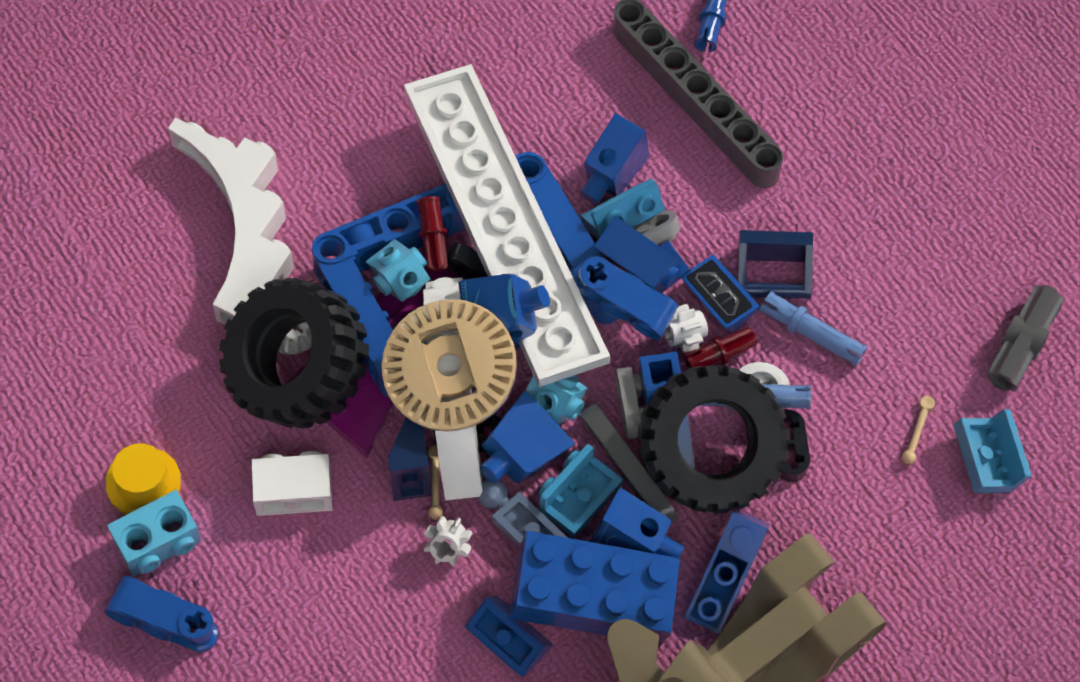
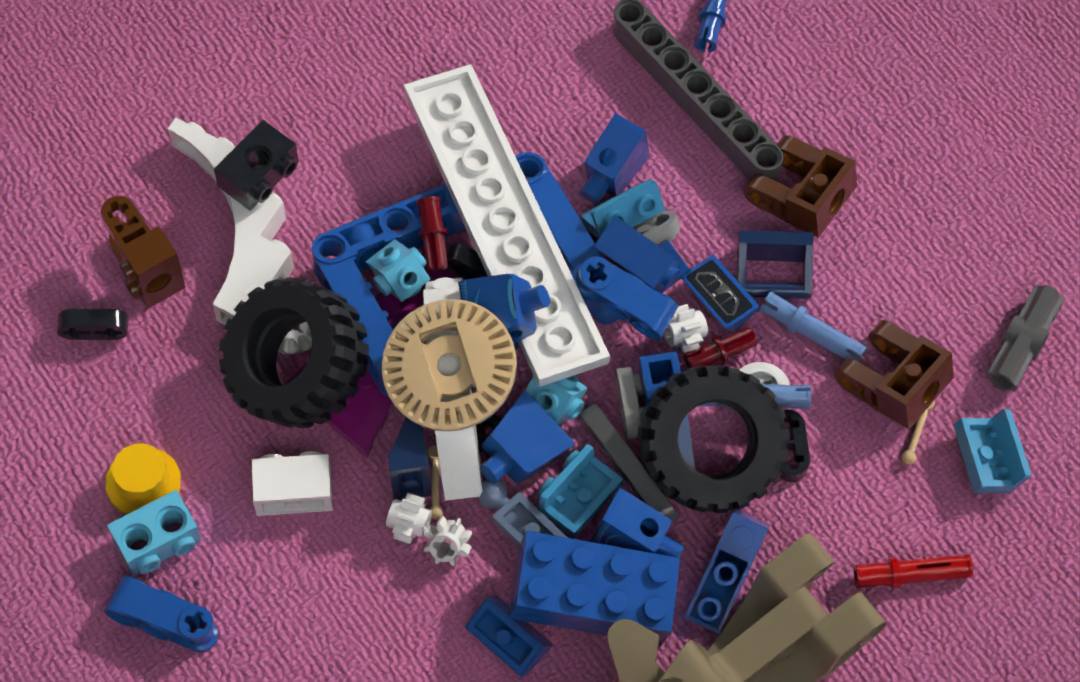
none -> black beam [57,309,129,340]
none -> reddish brown brick [101,196,186,309]
none -> black brick [214,120,299,211]
none -> white gear [386,493,432,544]
none -> reddish brown brick [742,135,857,238]
none -> reddish brown brick [834,320,954,429]
none -> red pin [853,554,973,589]

